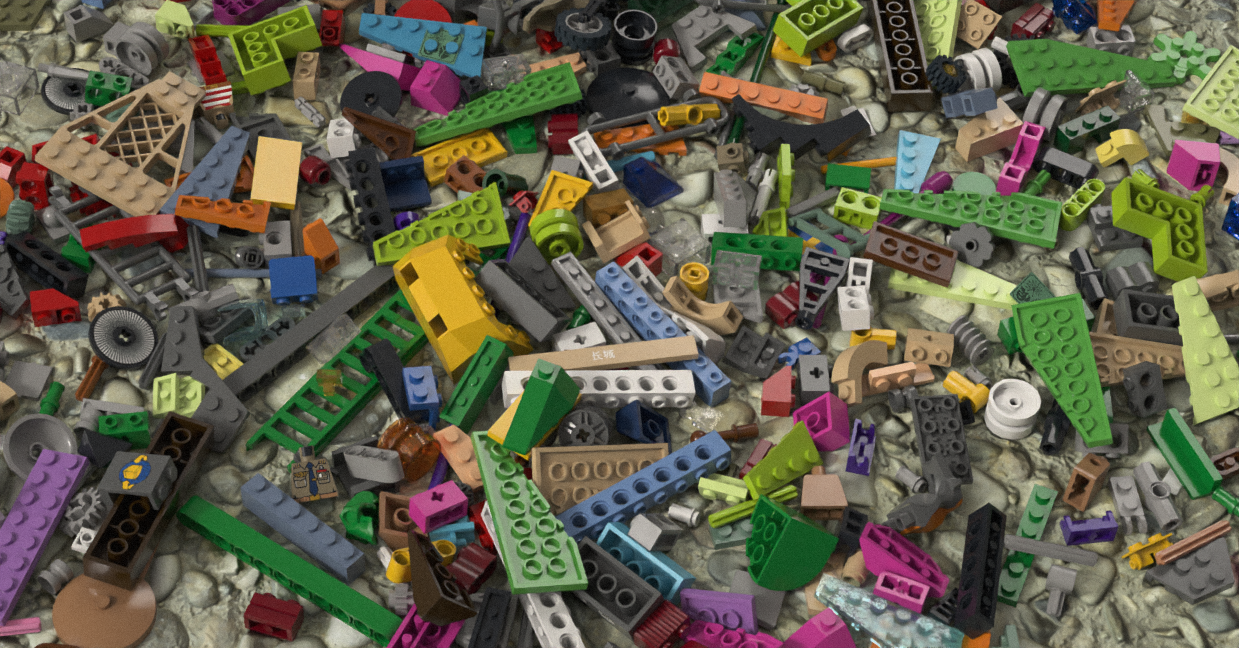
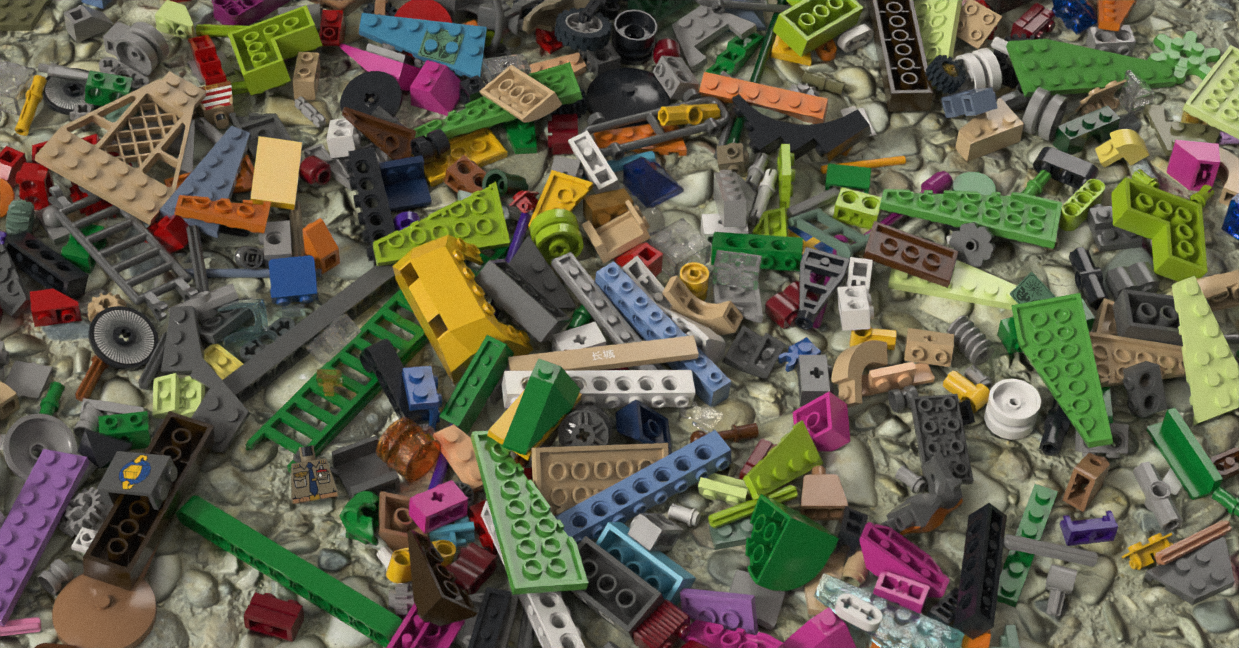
red slope [80,214,179,252] -> none
sand blue brick [240,473,366,586] -> none
light grey beam [343,445,405,483] -> none
slope [761,366,796,417] -> none
dark purple hinge [845,419,876,476] -> none
medium azure wing [894,130,941,193] -> none
dark pink arch [996,121,1046,196] -> none
light grey hinge [1108,476,1147,535] -> none
none -> yellow pin [15,75,47,136]
none -> black wheel [410,129,451,165]
none -> tan slope [479,65,562,123]
none -> white beam [835,593,882,632]

